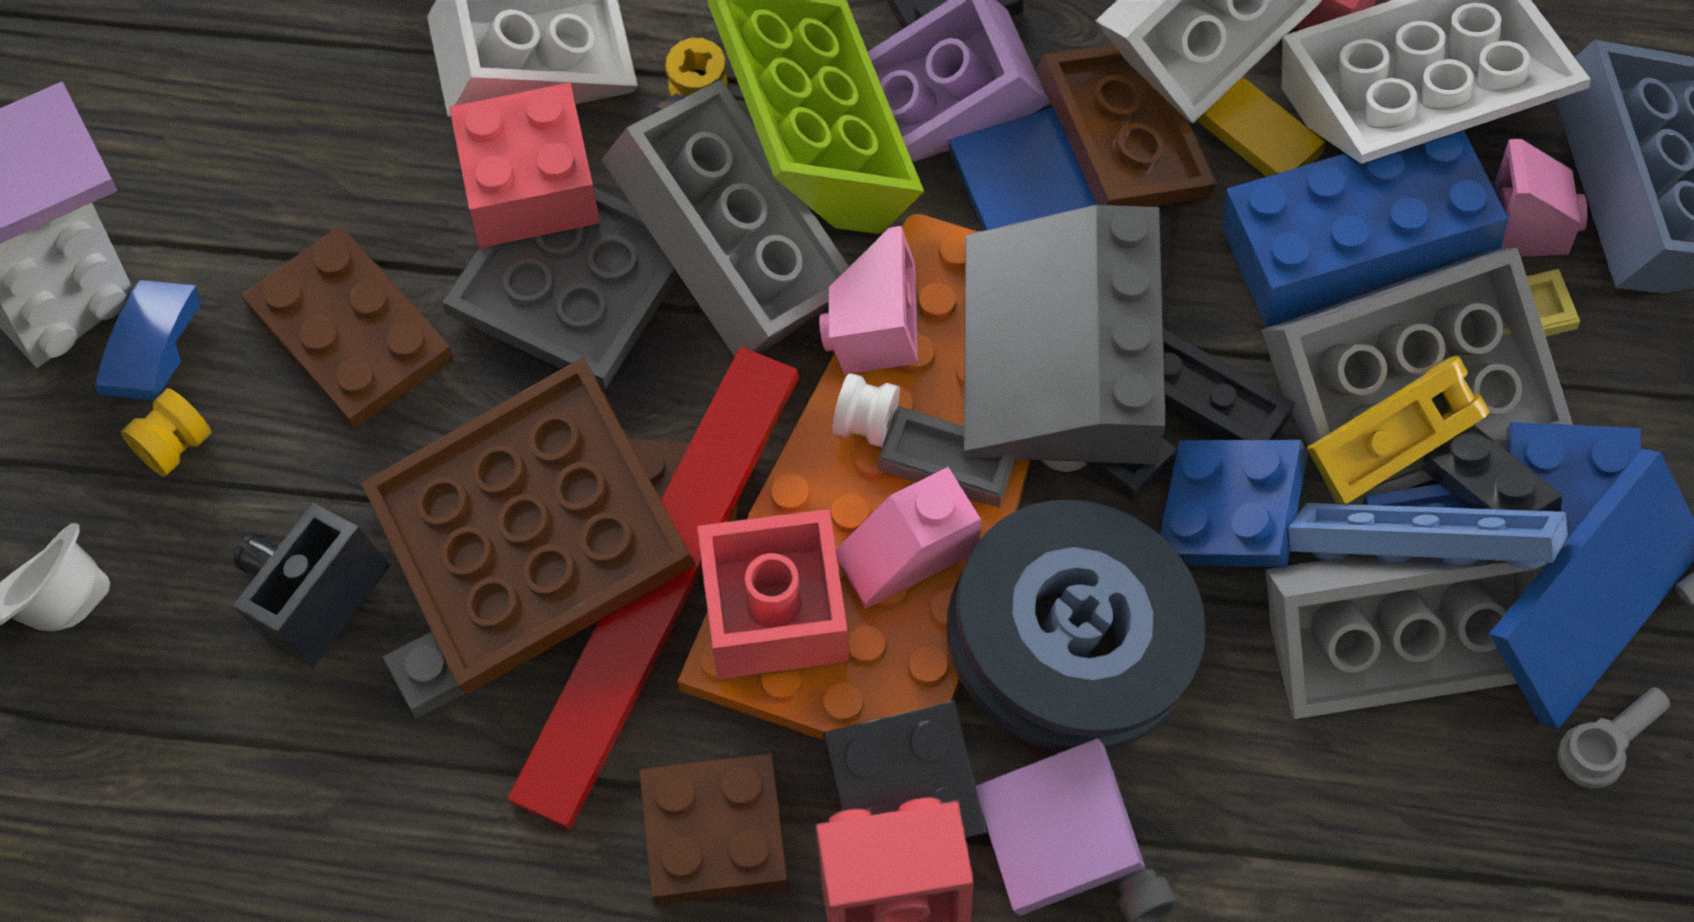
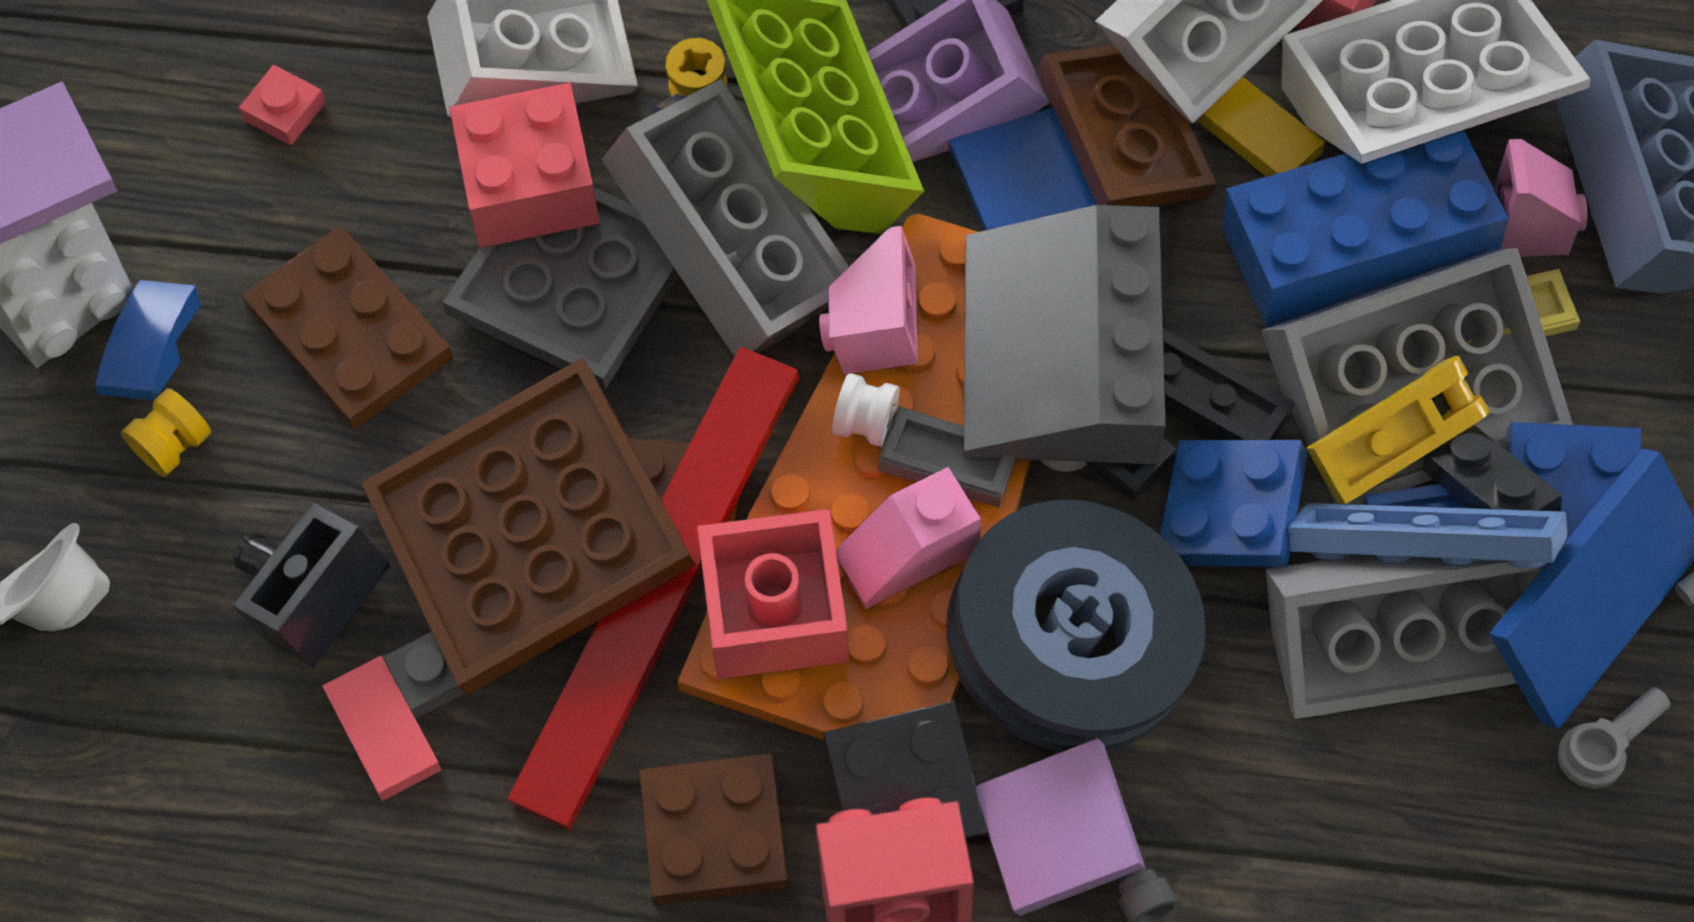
none -> coral plate [239,65,326,146]
none -> coral tile [322,656,441,801]

